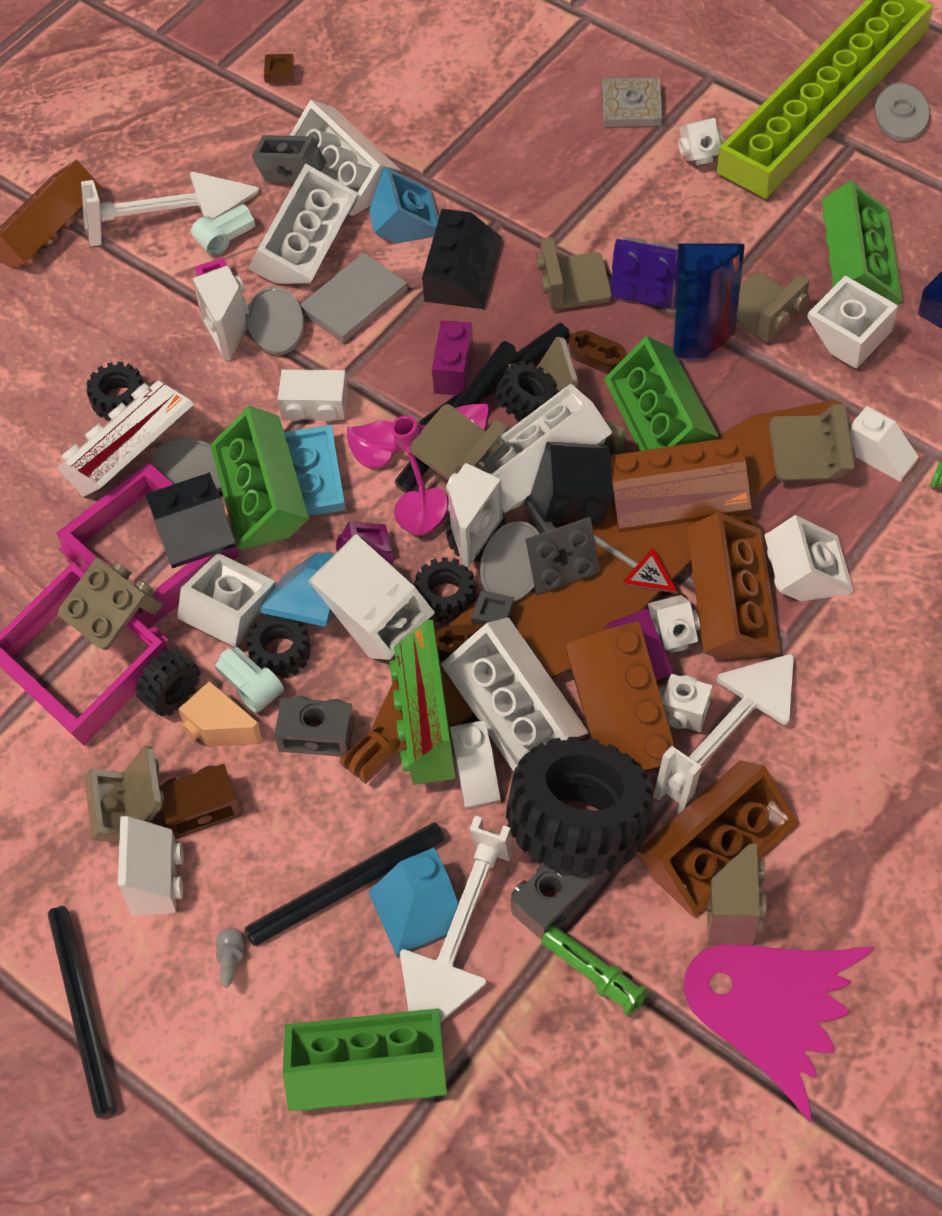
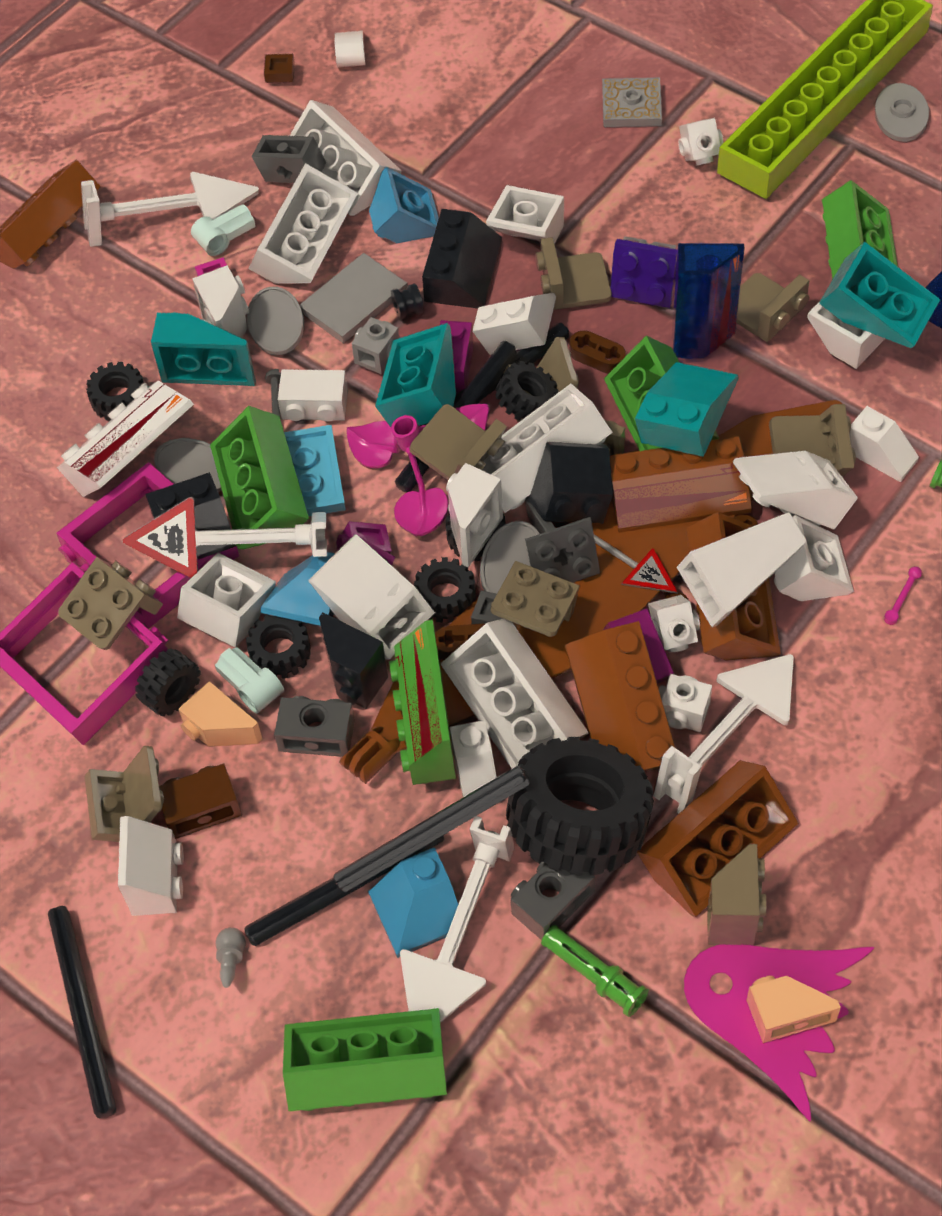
none -> piece [123,497,327,578]
none -> teal slope [151,312,256,386]
none -> dark grey piece [265,369,281,417]
none -> black slope [319,612,388,709]
none -> black axle [334,766,530,892]
none -> white panel [335,31,365,68]
none -> light grey brick [352,317,399,374]
none -> teal slope [375,323,456,427]
none -> black wheel [391,283,424,320]
none -> white slope [472,293,556,355]
none -> white slope [486,185,564,244]
none -> dark tan bracket [491,561,580,636]
none -> teal slope [635,362,739,457]
none -> white slope [677,512,807,627]
none -> white slope [733,451,858,529]
none -> light nougat slope [747,976,841,1043]
none -> teal slope [819,242,940,348]
none -> dark pink hinge [884,566,922,625]

